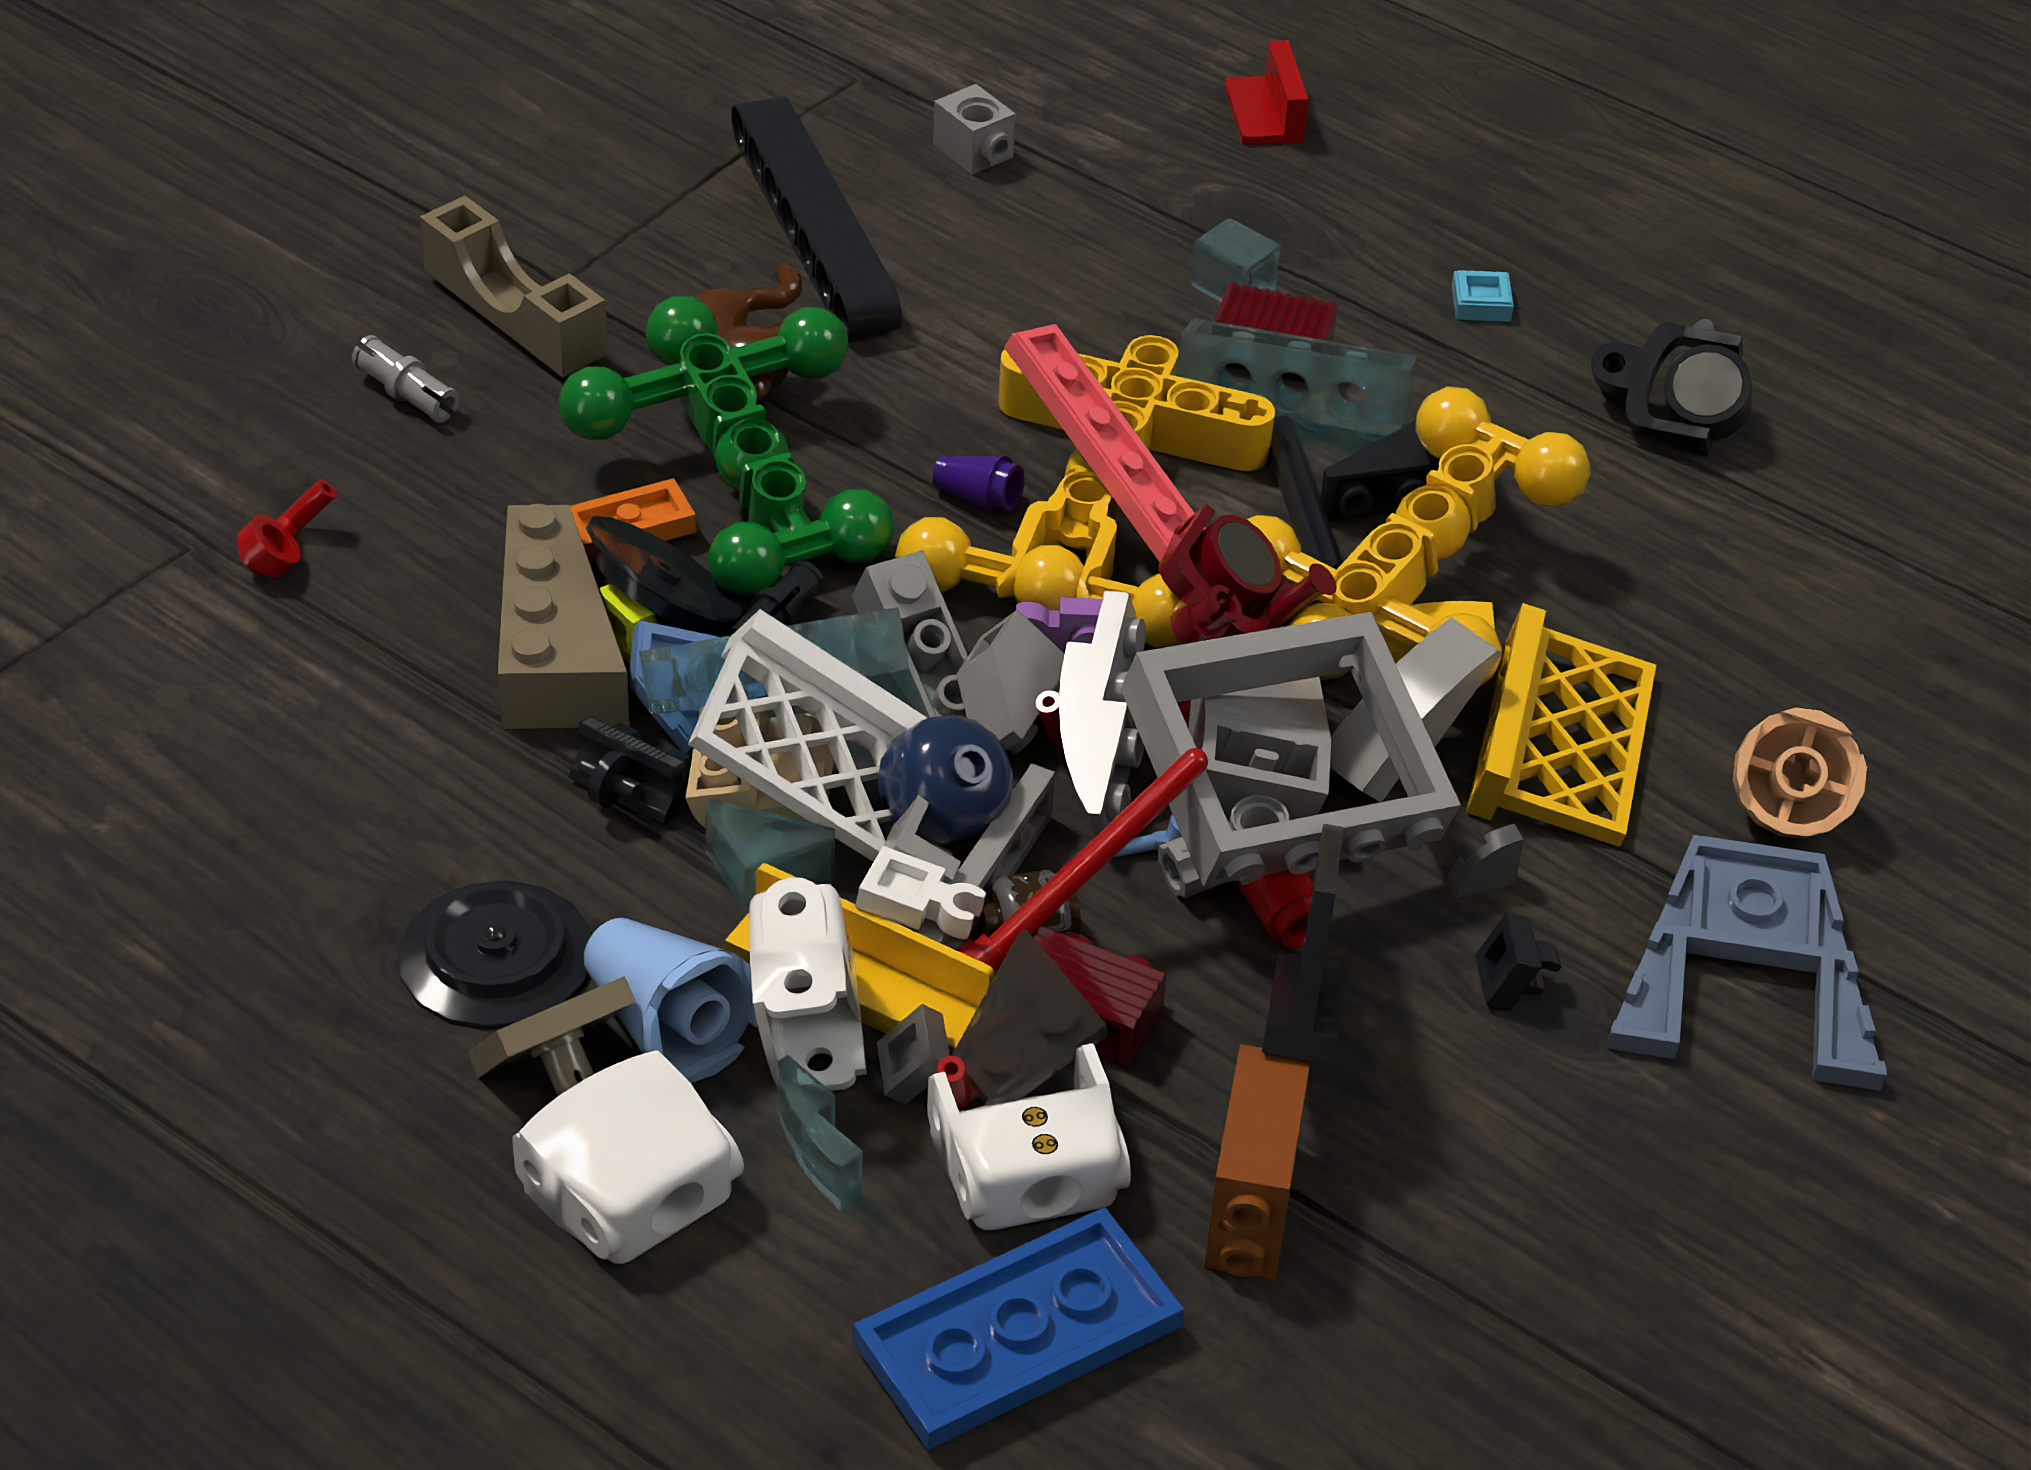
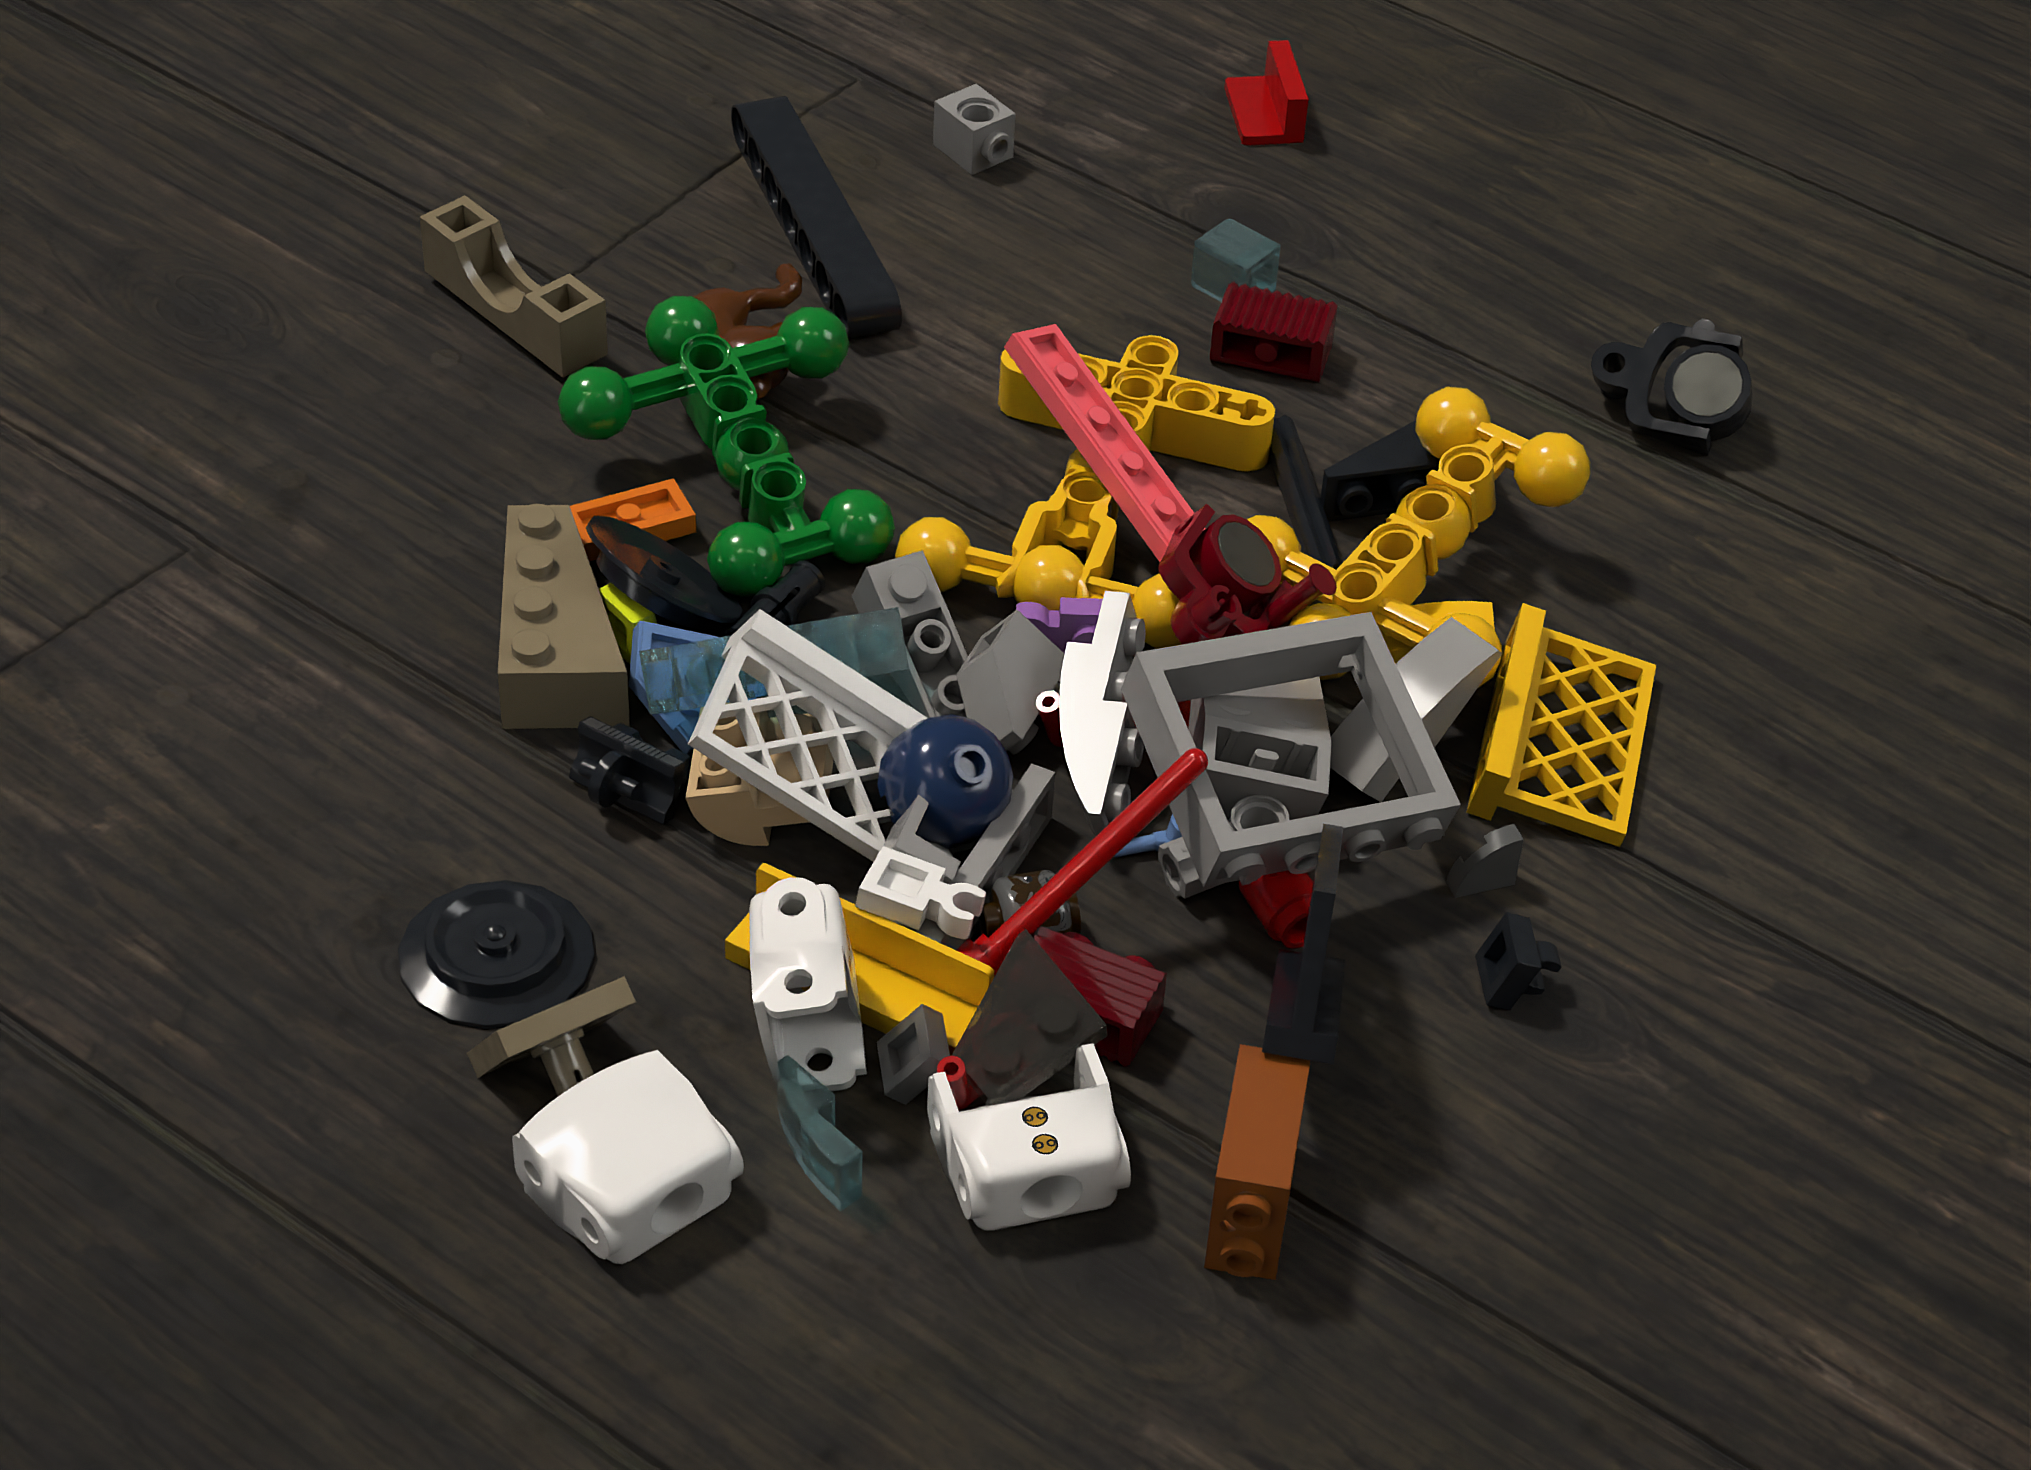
red plate [237,479,337,578] -> none
light grey pin [352,335,460,423] -> none
light blue cone [584,918,758,1082] -> none
clear light blue slope [705,799,835,914] -> none
blue plate [852,1207,1185,1450] -> none
dark purple cone [932,455,1025,514] -> none
clear light blue brick [1177,318,1418,441] -> none
medium azure tile [1452,270,1514,322] -> none
sand blue wing [1607,835,1887,1091] -> none
light nougat cylinder [1733,708,1867,839] -> none

